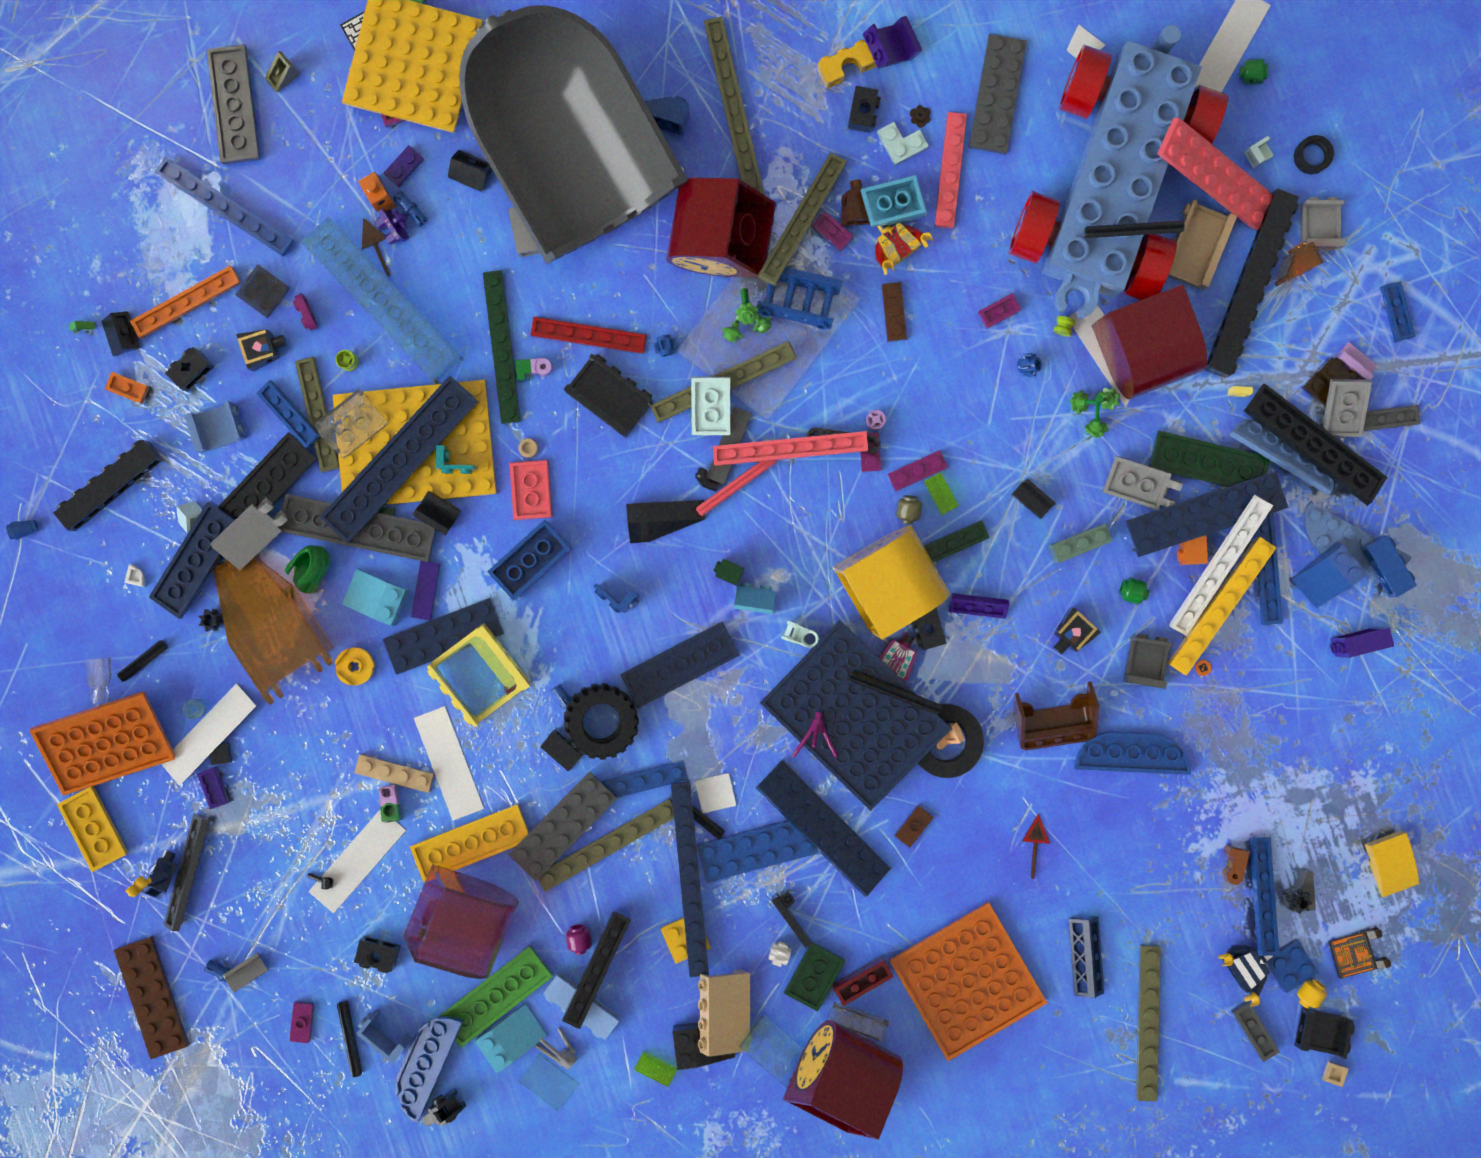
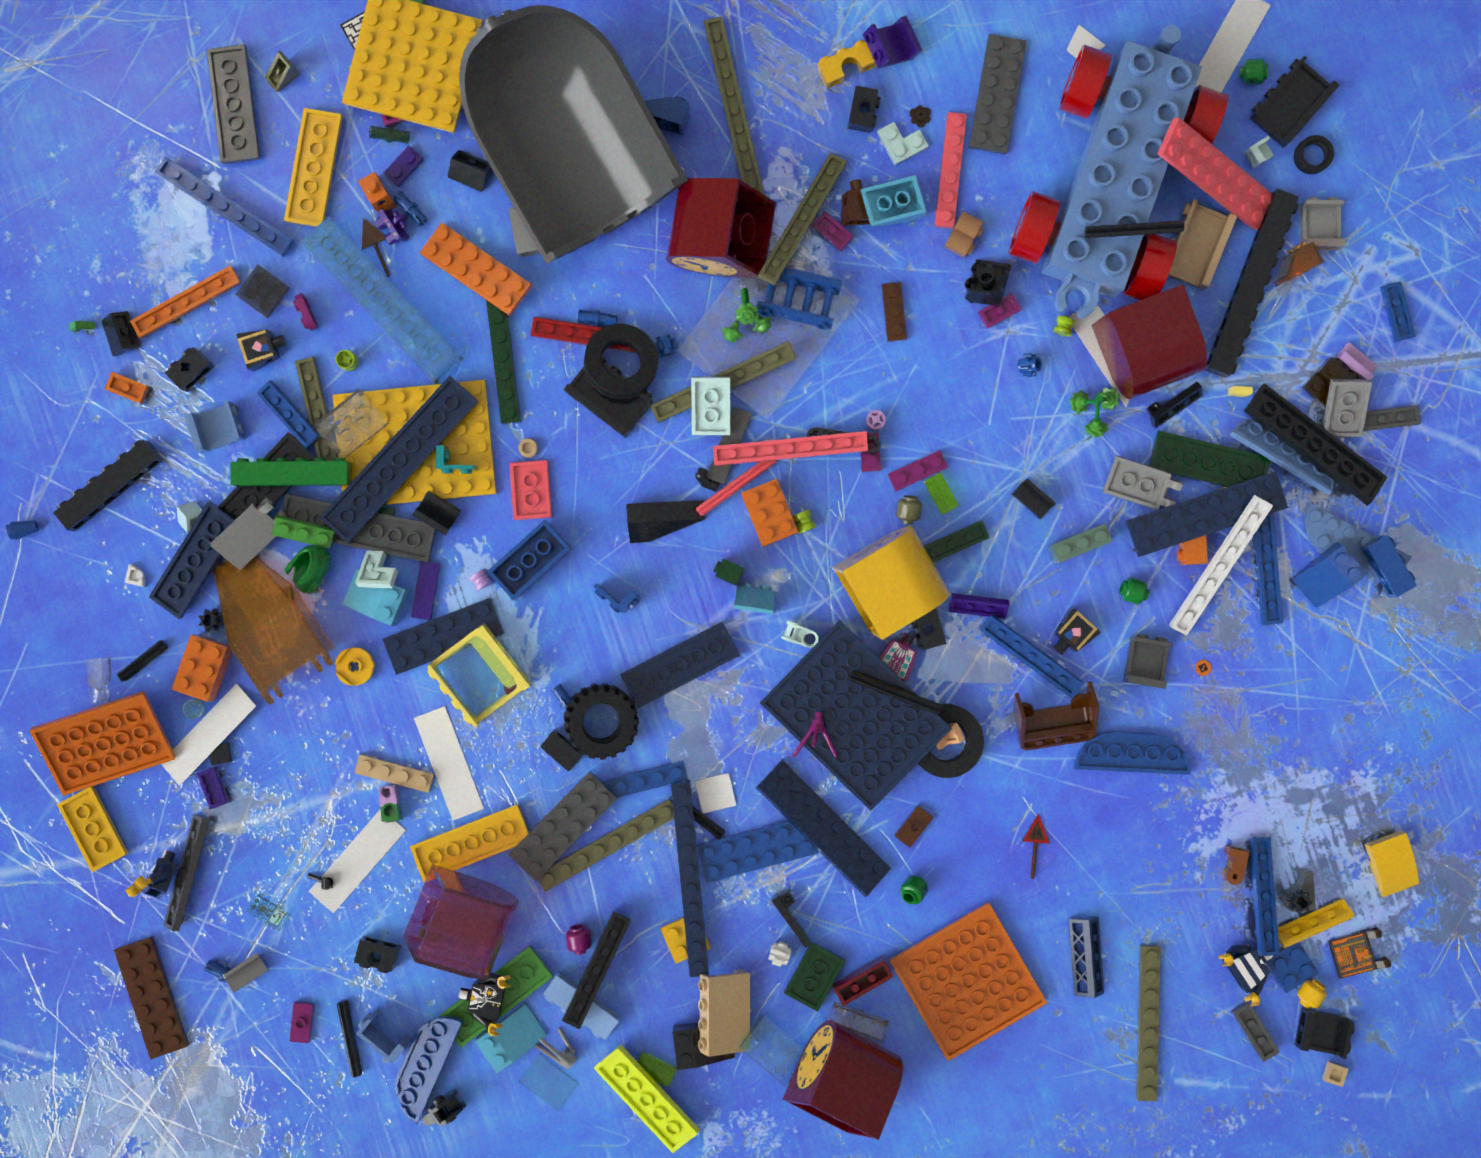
leg [515,358,553,382] -> none
torso [875,223,934,275] -> none
yellow brick [1167,537,1276,676] -> none
dark purple window [1330,627,1394,658] -> none
none -> orange brick [171,634,234,702]
none -> green brick [230,458,352,486]
none -> clear light blue tile [246,894,290,932]
none -> bright green plate [271,515,334,549]
none -> yellow plate [284,108,343,228]
none -> light aqua plate [355,551,398,588]
none -> clear green pin [369,125,410,144]
none -> orange plate [420,222,533,317]
none -> black torso [459,972,511,1036]
none -> lavender wheel [469,568,494,591]
none -> blue pin [577,309,617,326]
none -> black tyre [584,324,658,399]
none -> neon yellow plate [594,1045,700,1153]
none -> orange brick [741,479,798,547]
none -> lime wheel [792,509,816,534]
none -> green head [900,875,929,905]
none -> medium nougat brick [944,211,984,258]
none -> black slope [964,259,1011,307]
none -> blue plate [979,613,1084,698]
none -> black hinge [1147,382,1203,428]
none -> black panel [1249,56,1340,148]
none -> yellow plate [1278,899,1354,949]

